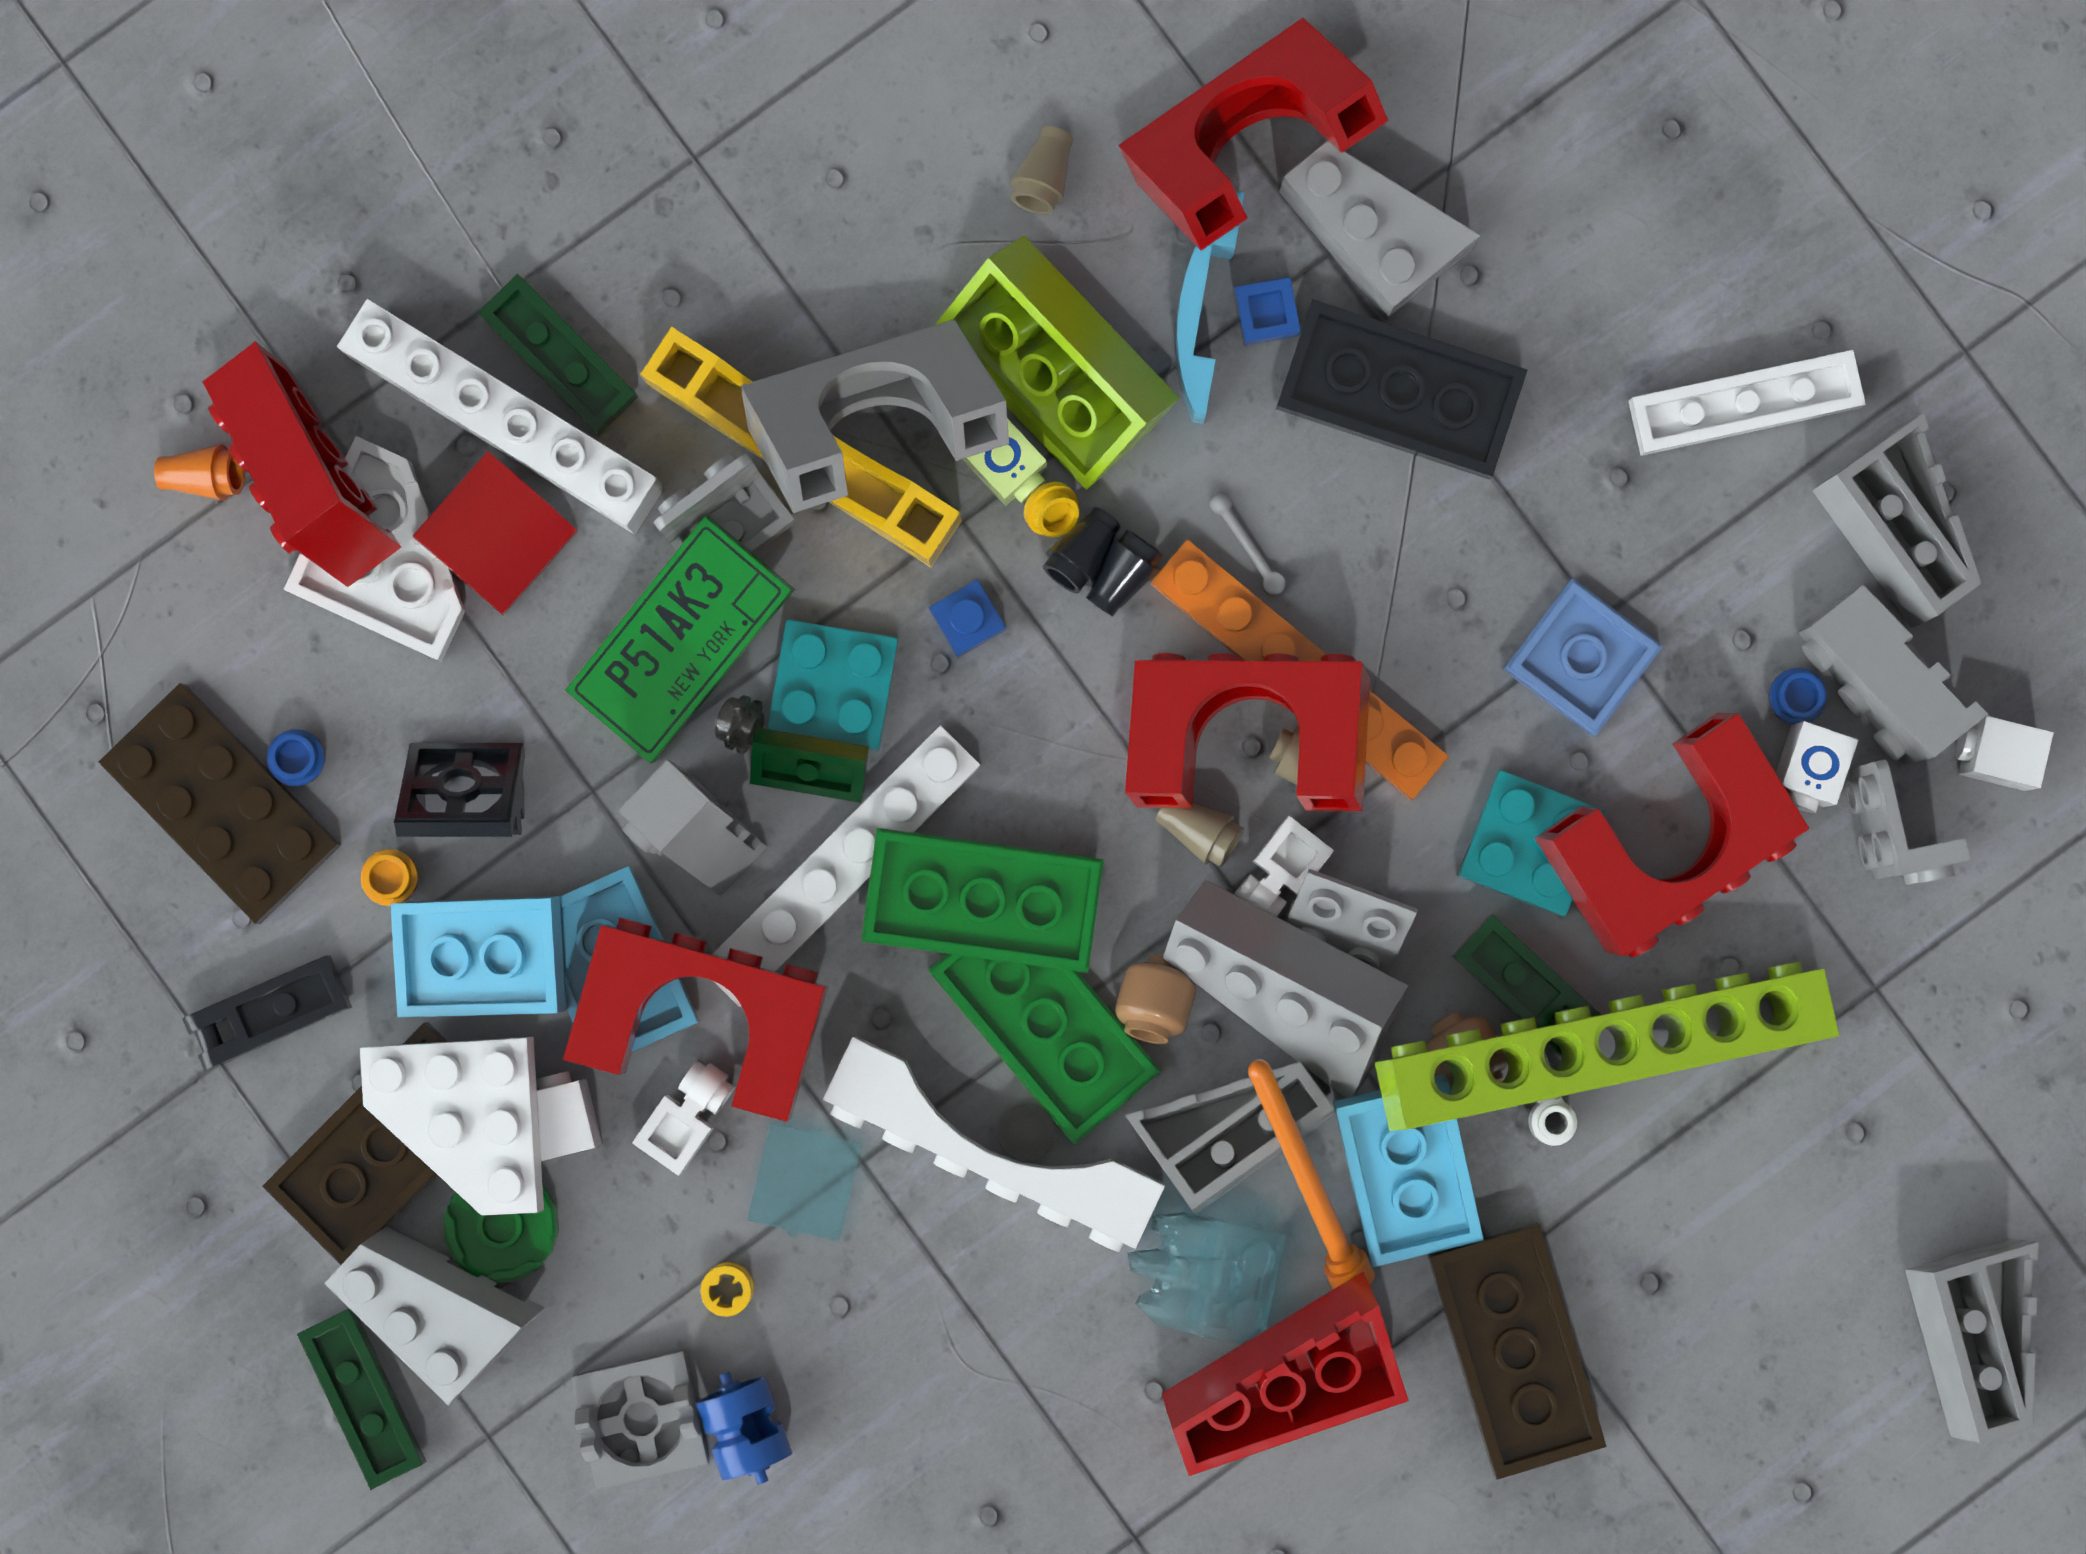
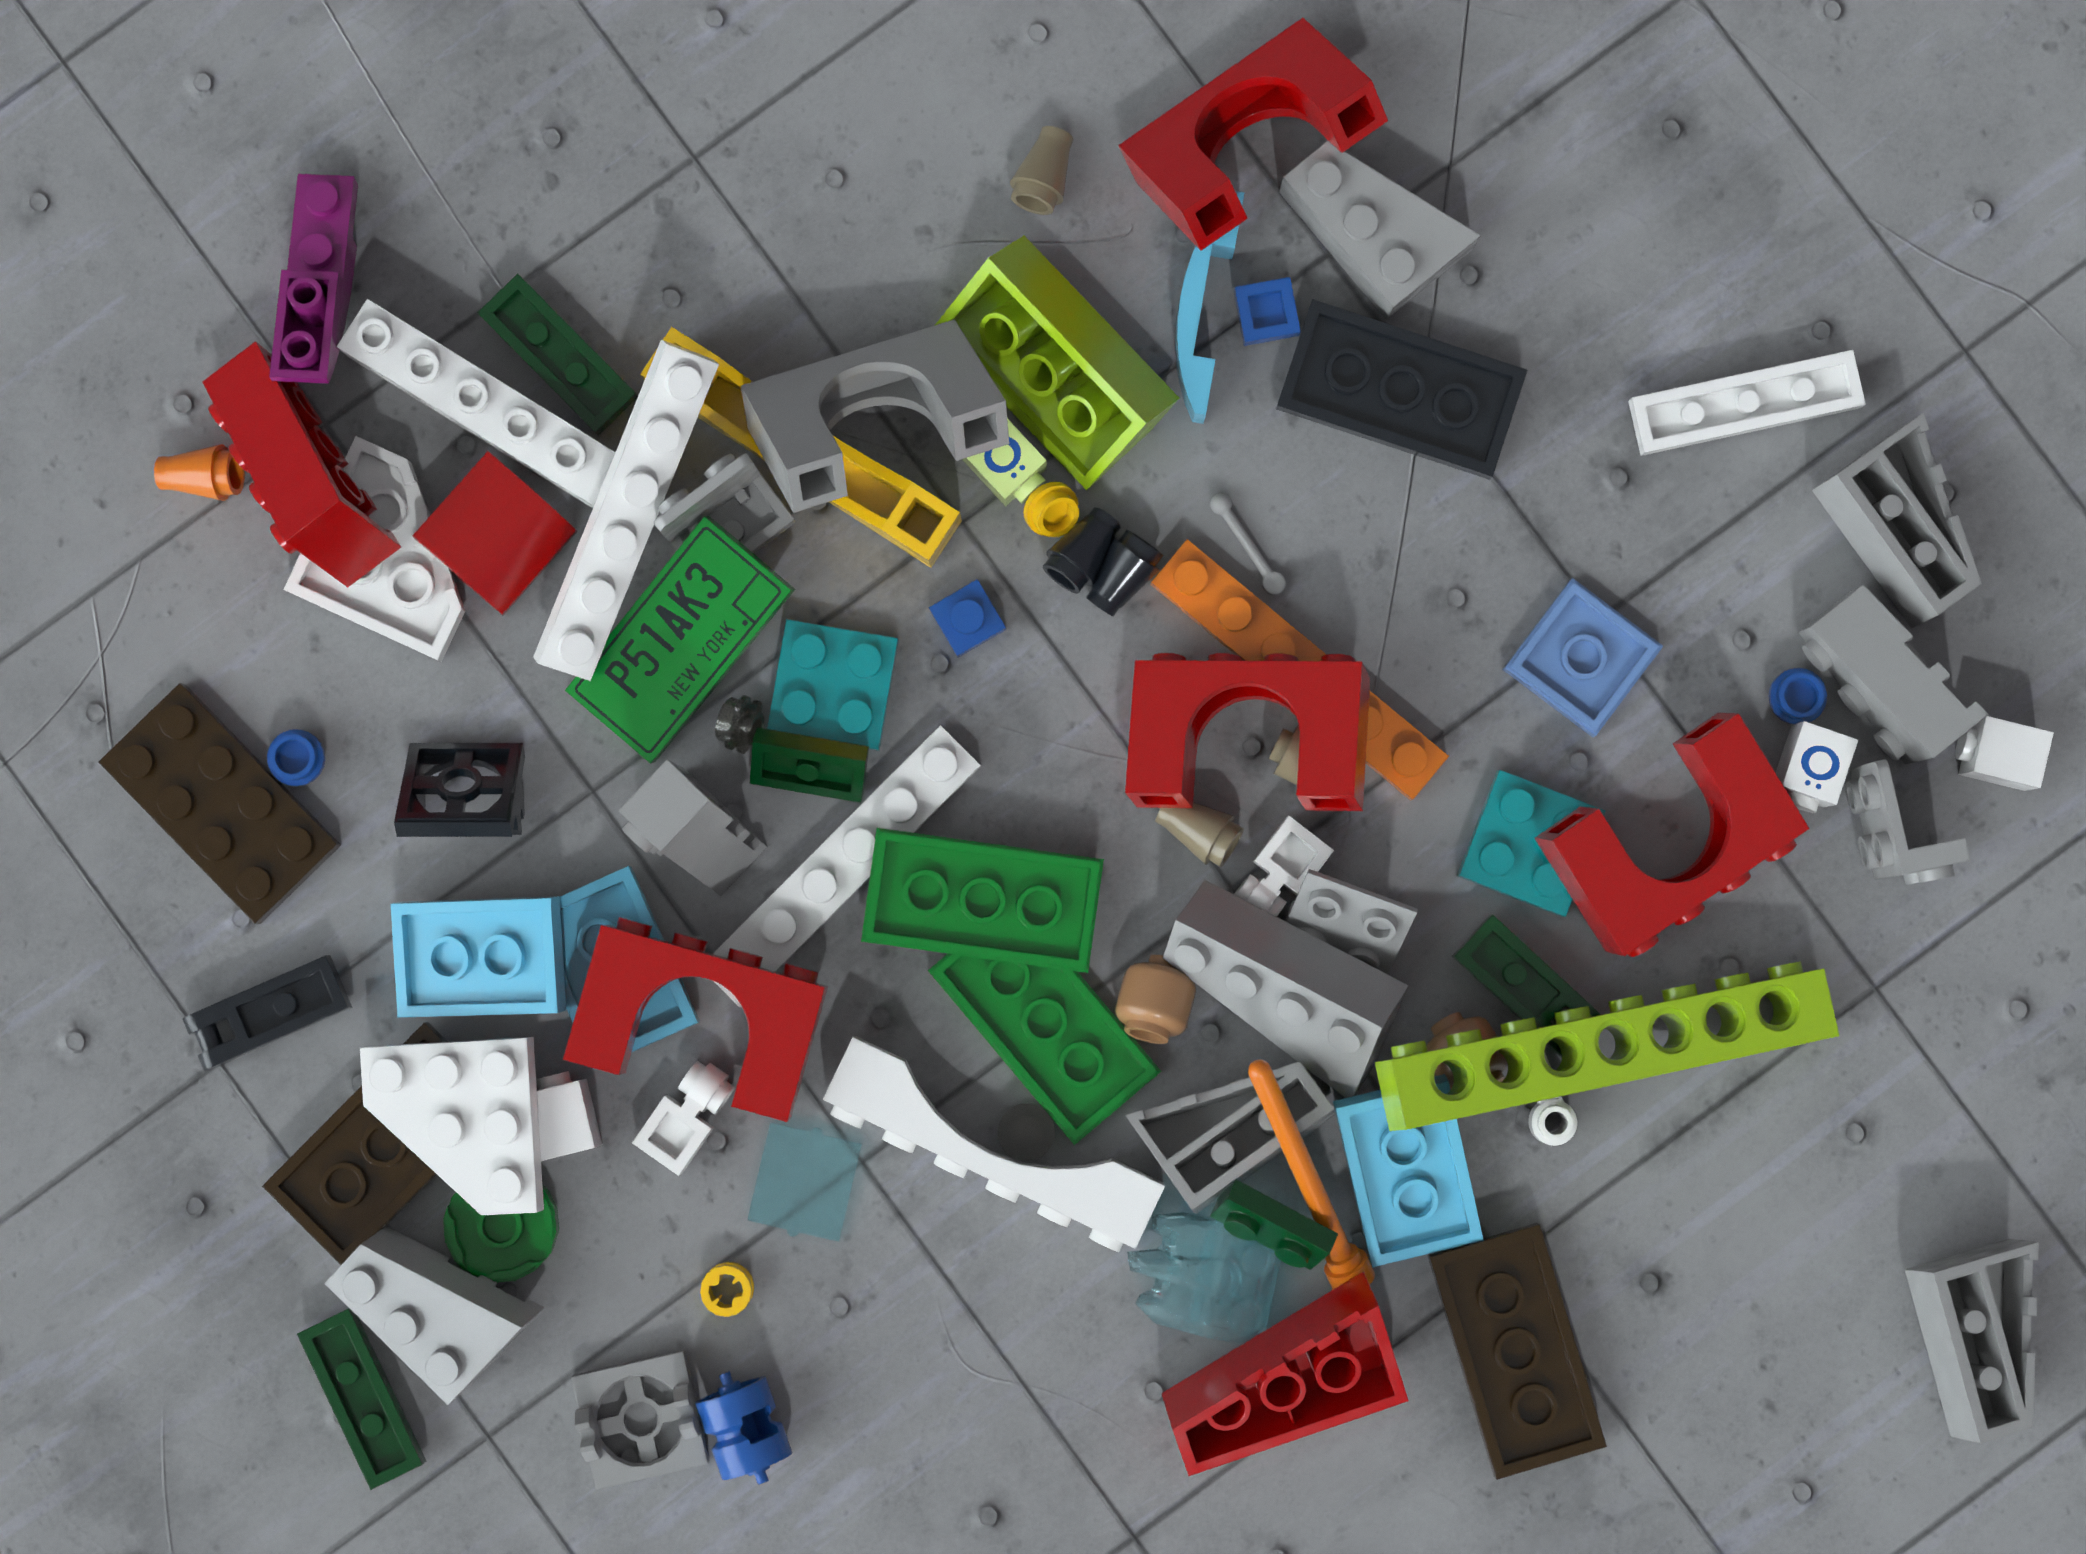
light orange plate [361,849,419,906] -> none
none -> magenta slope [269,174,358,384]
none -> white plate [533,340,719,681]
none -> dark green plate [1210,1179,1338,1270]

